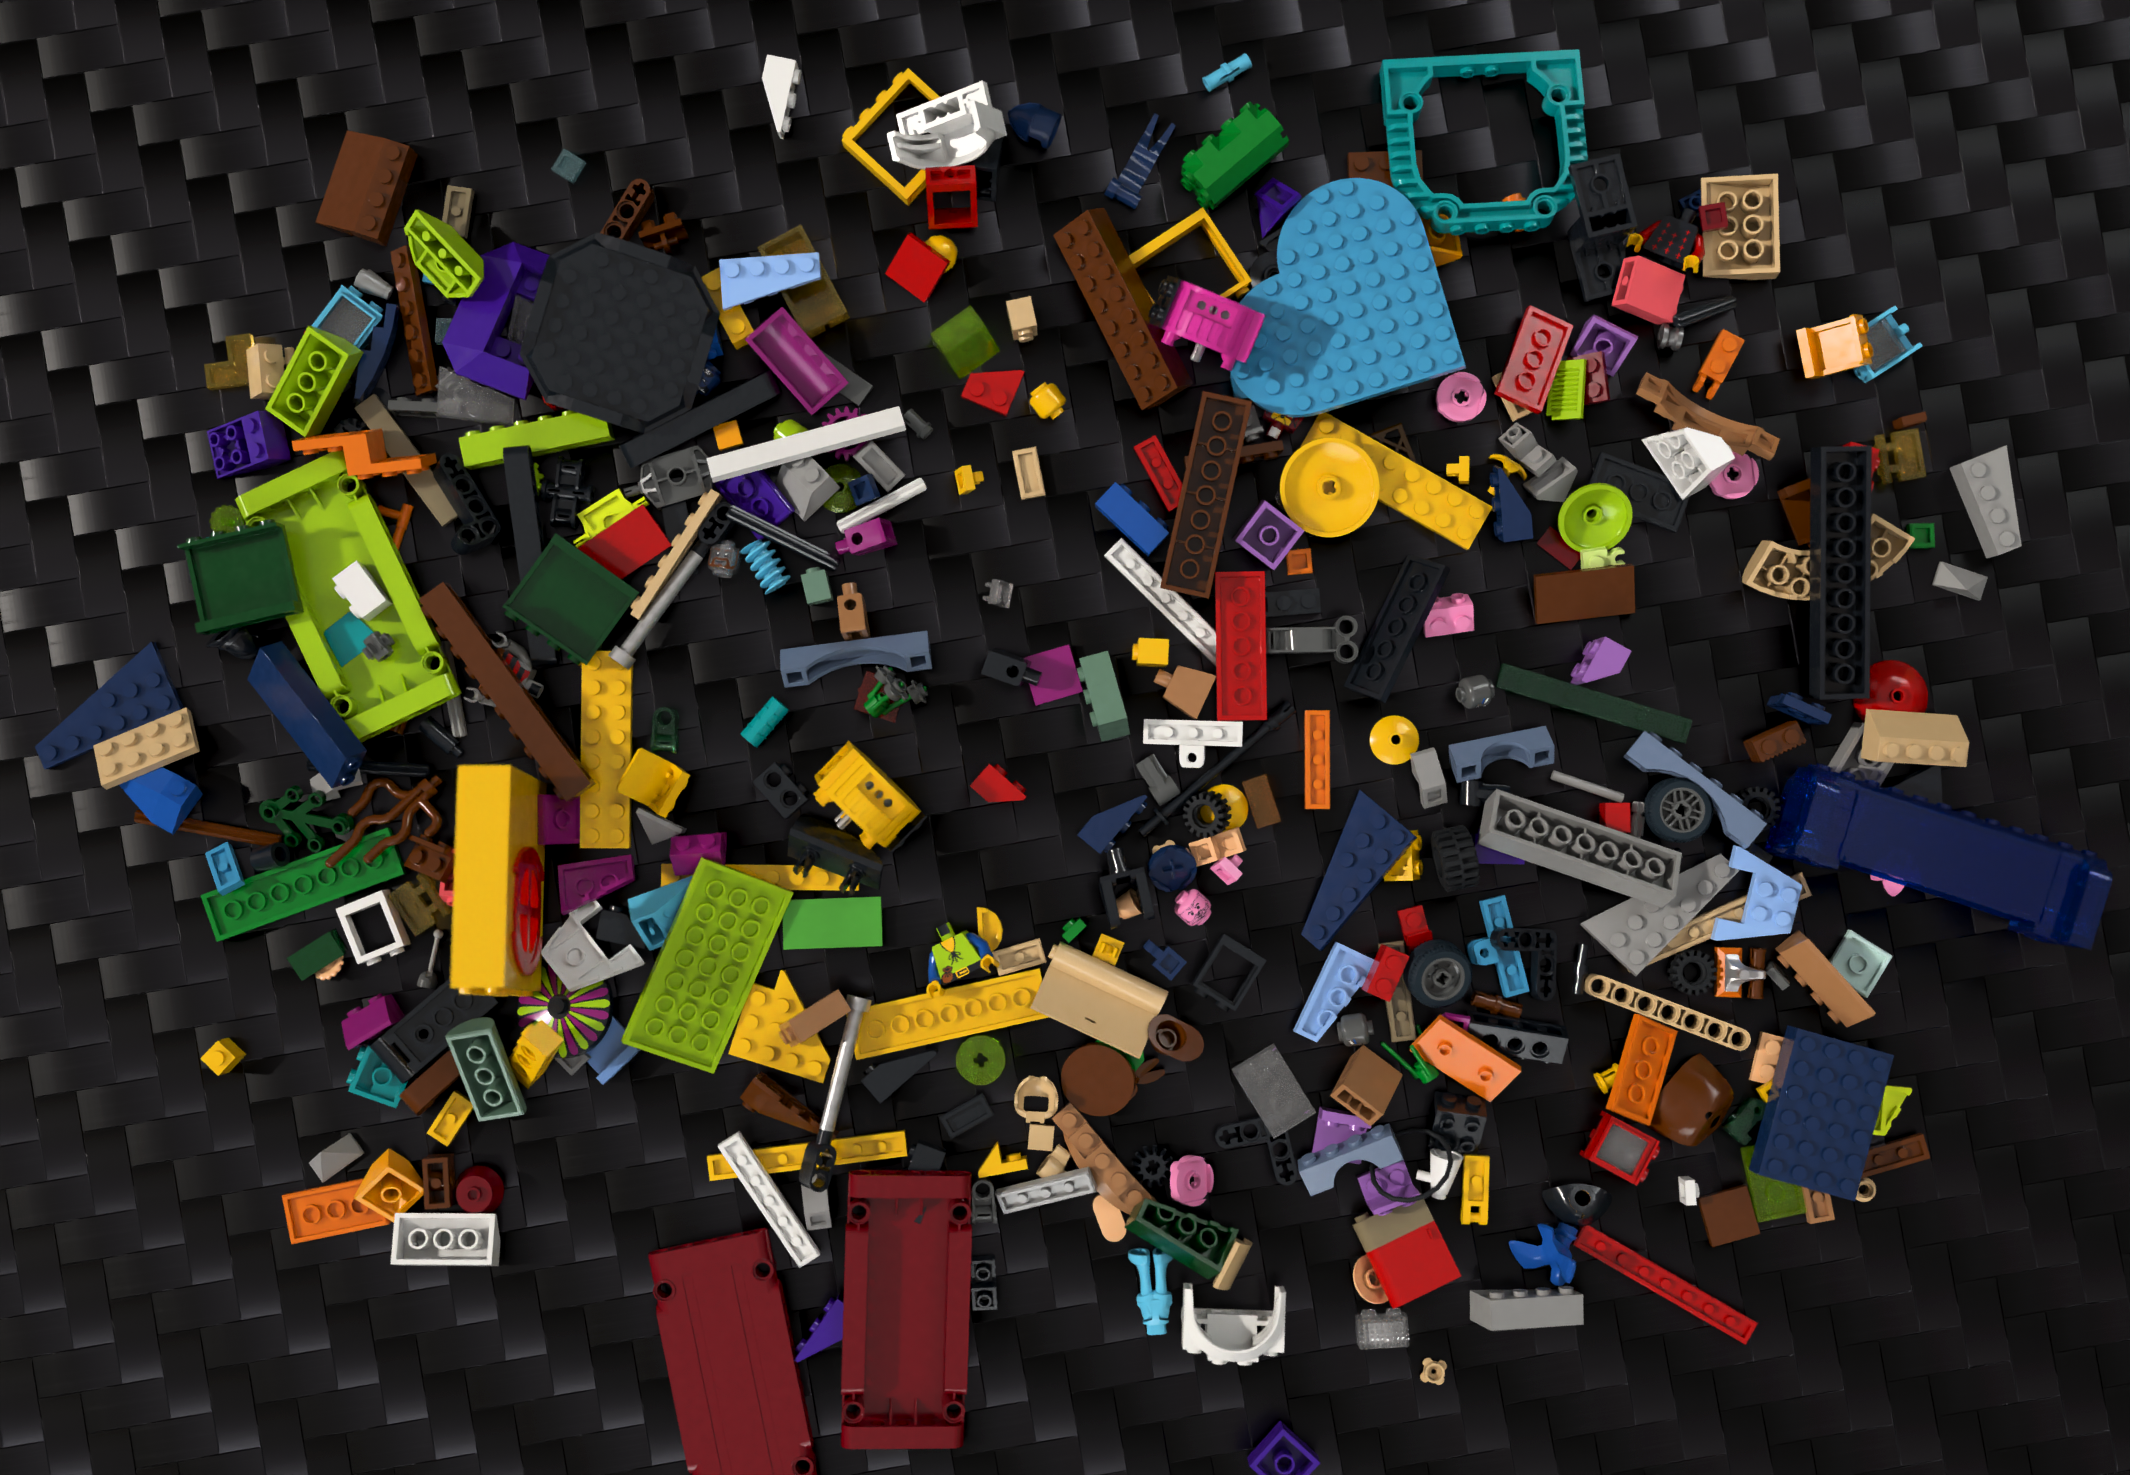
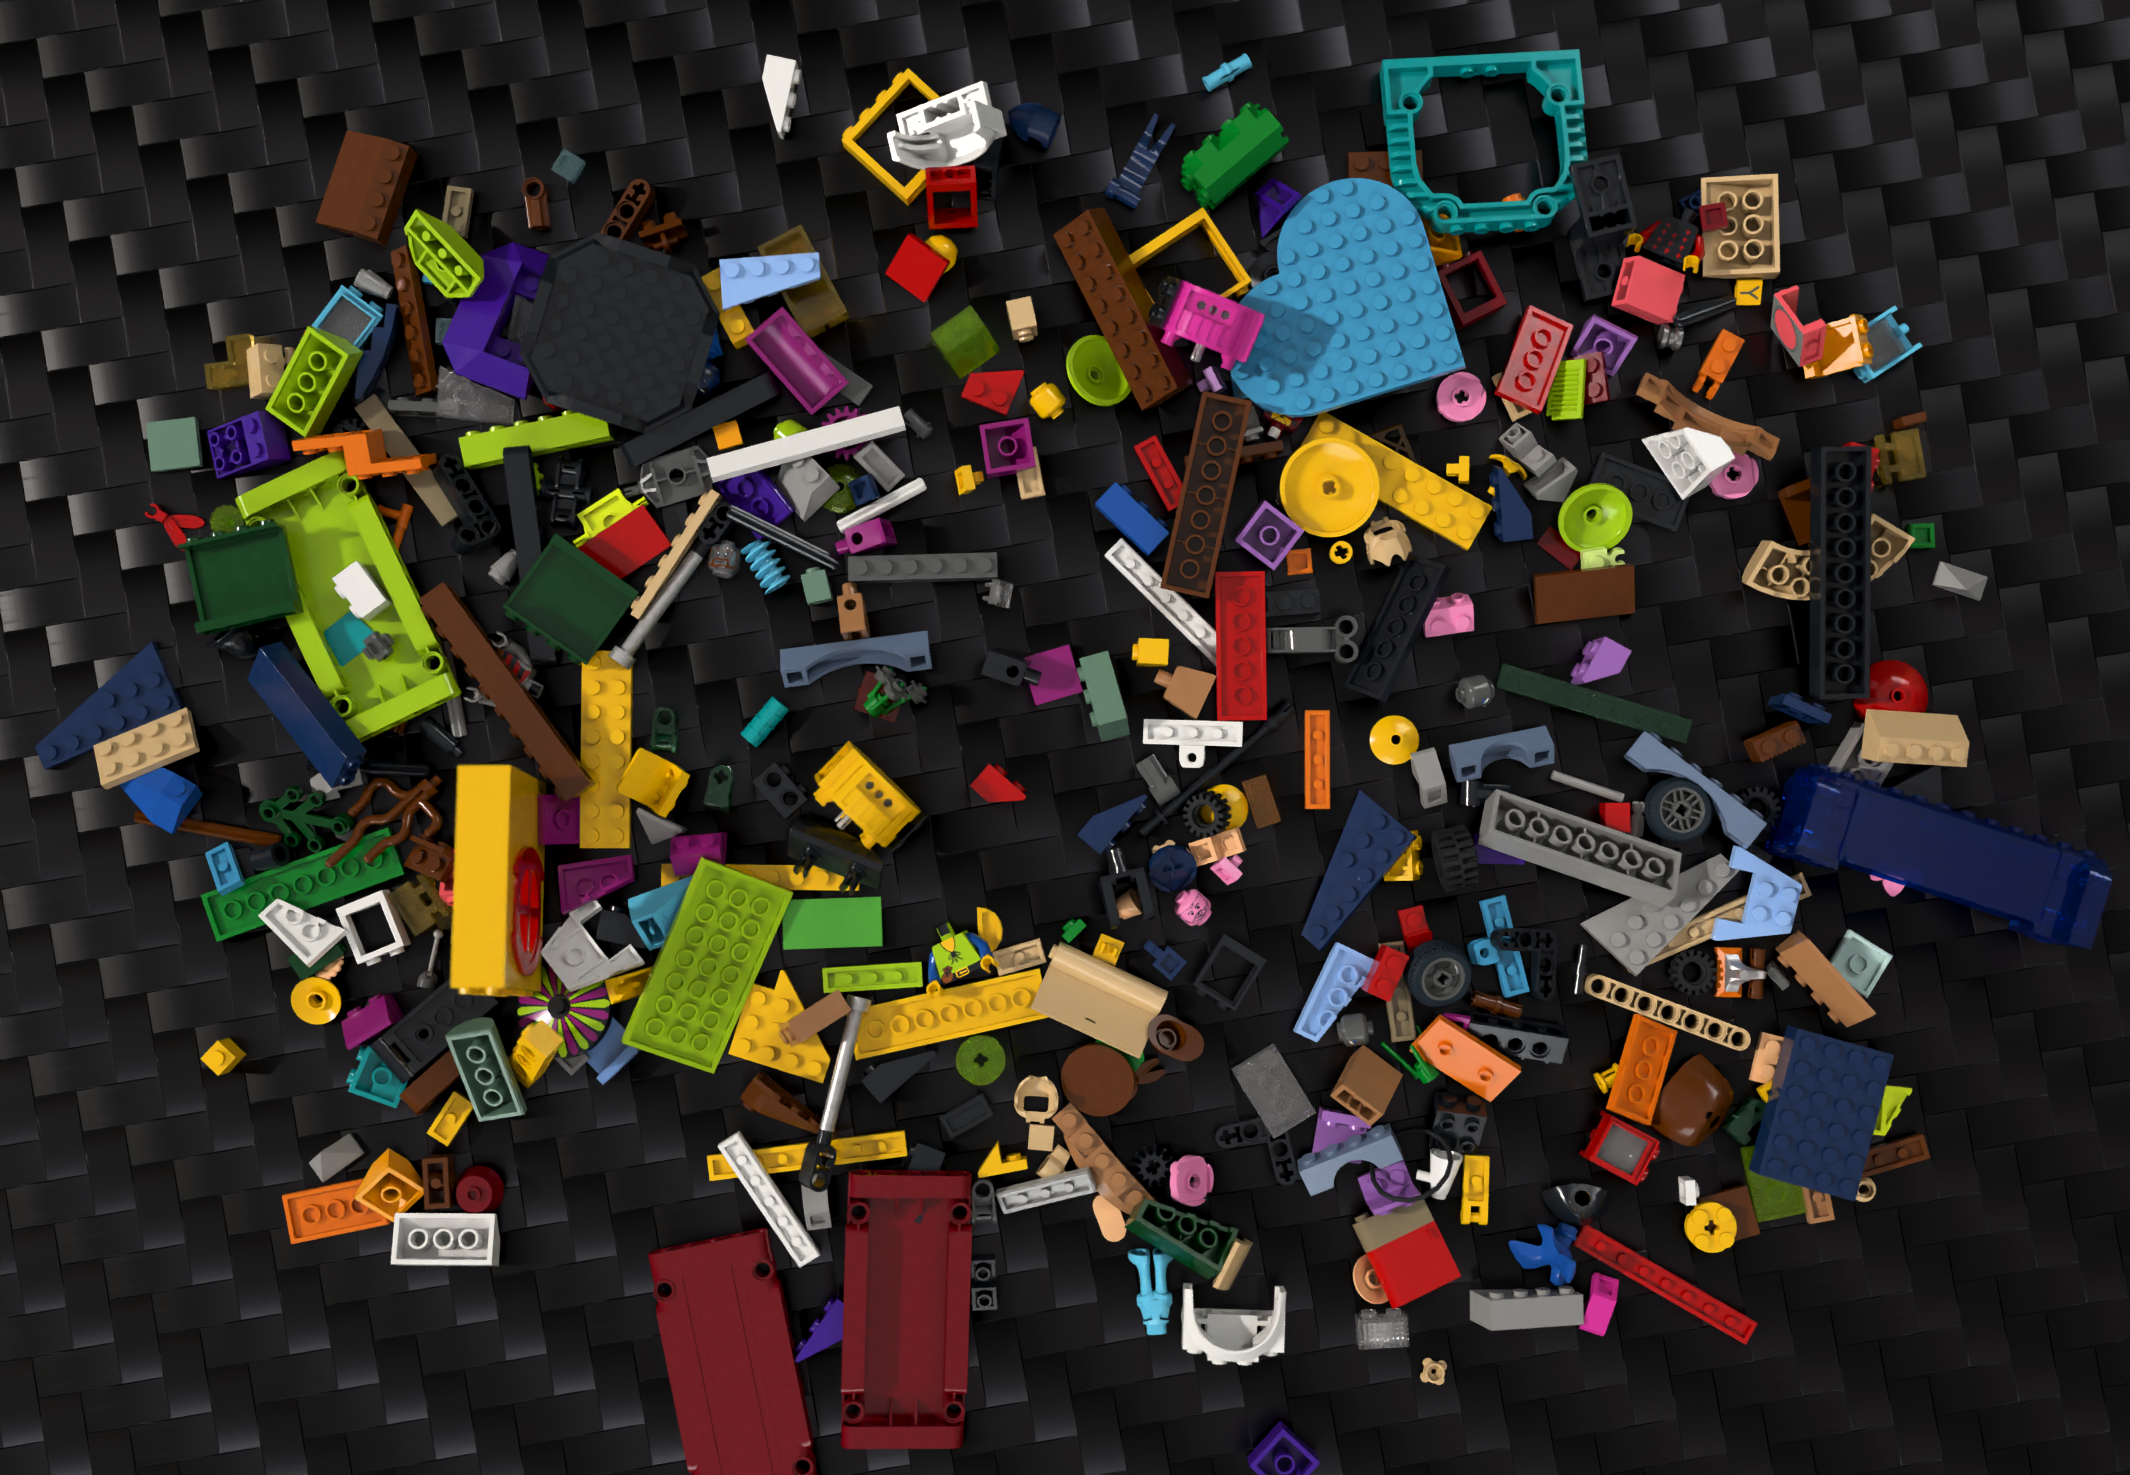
light grey wedge [1949,445,2022,559] -> none
none -> red piece [145,504,205,551]
none -> sand green tile [146,417,203,473]
none -> white wing [258,898,348,968]
none -> yellow dish [291,977,342,1025]
none -> light grey cone [488,548,518,586]
none -> reddish brown piece [522,177,552,230]
none -> yellow hinge [604,966,653,1004]
none -> clear green piece [703,765,735,814]
none -> lime plate [822,961,923,993]
none -> dark grey brick [848,552,998,584]
none -> magenta slope [979,418,1036,478]
none -> lime dish [1066,335,1131,406]
none -> lavender tile [1196,366,1228,393]
none -> yellow bush [1329,541,1353,564]
none -> tan helmet [1364,517,1412,566]
none -> dark red window [1437,250,1507,330]
none -> dark pink slope [1579,1272,1619,1337]
none -> yellow plate [1684,1201,1737,1253]
none -> yellow tile [1734,279,1763,305]
none -> coral panel [1770,285,1827,367]

